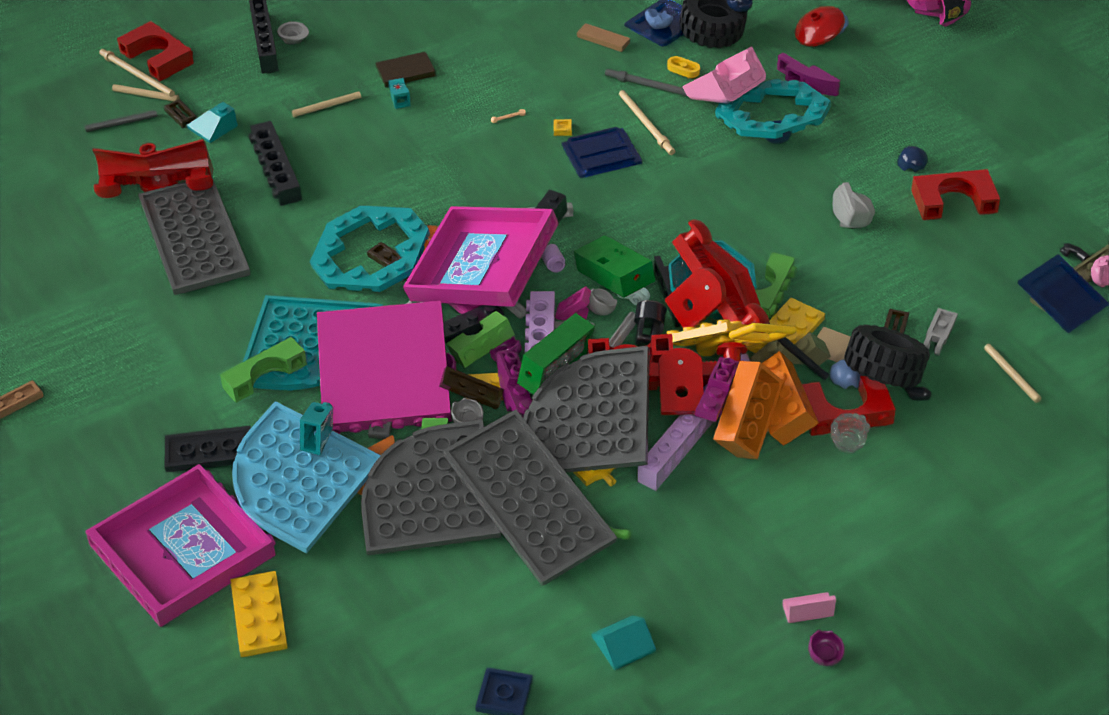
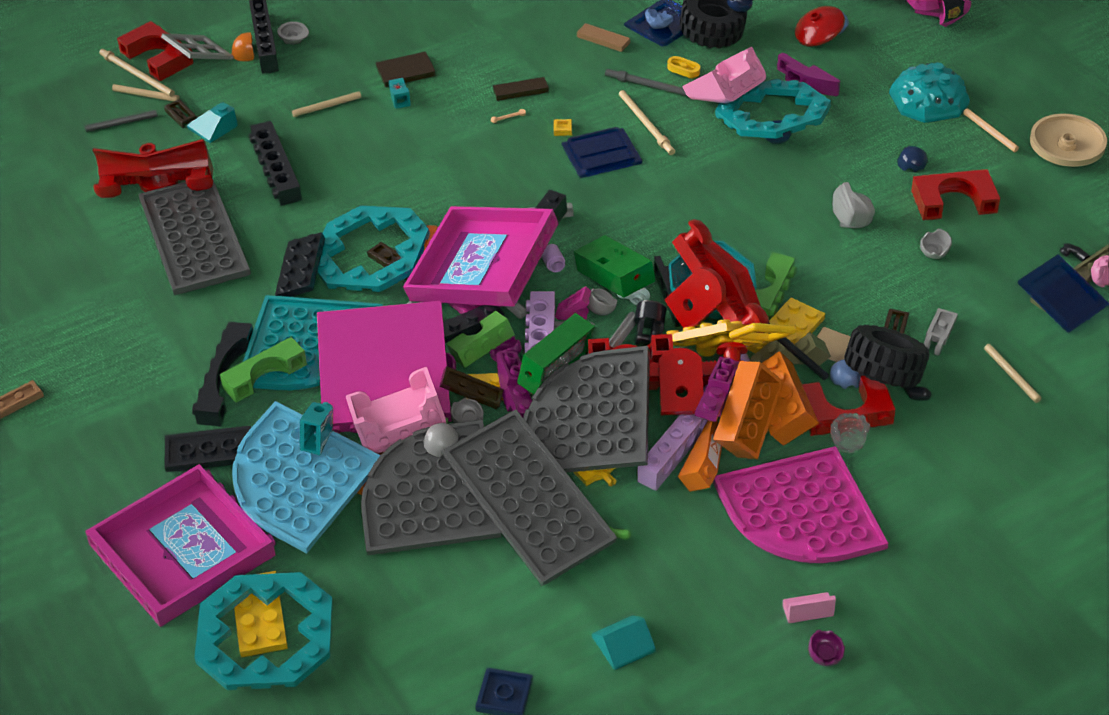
none -> light grey window [161,33,234,60]
none -> black arch [192,321,253,427]
none -> teal plate [194,572,333,690]
none -> orange helmet [231,32,254,62]
none -> black plate [275,232,325,297]
none -> bright pink windscreen [346,367,446,454]
none -> light grey hair [423,423,458,457]
none -> dark brown tile [493,77,549,101]
none -> orange slope [678,420,722,492]
none -> dark pink plate [713,446,888,563]
none -> teal rock [889,63,970,123]
none -> light grey hair [920,229,952,259]
none -> light nougat bar [963,108,1019,153]
none -> tan dish [1030,114,1107,167]

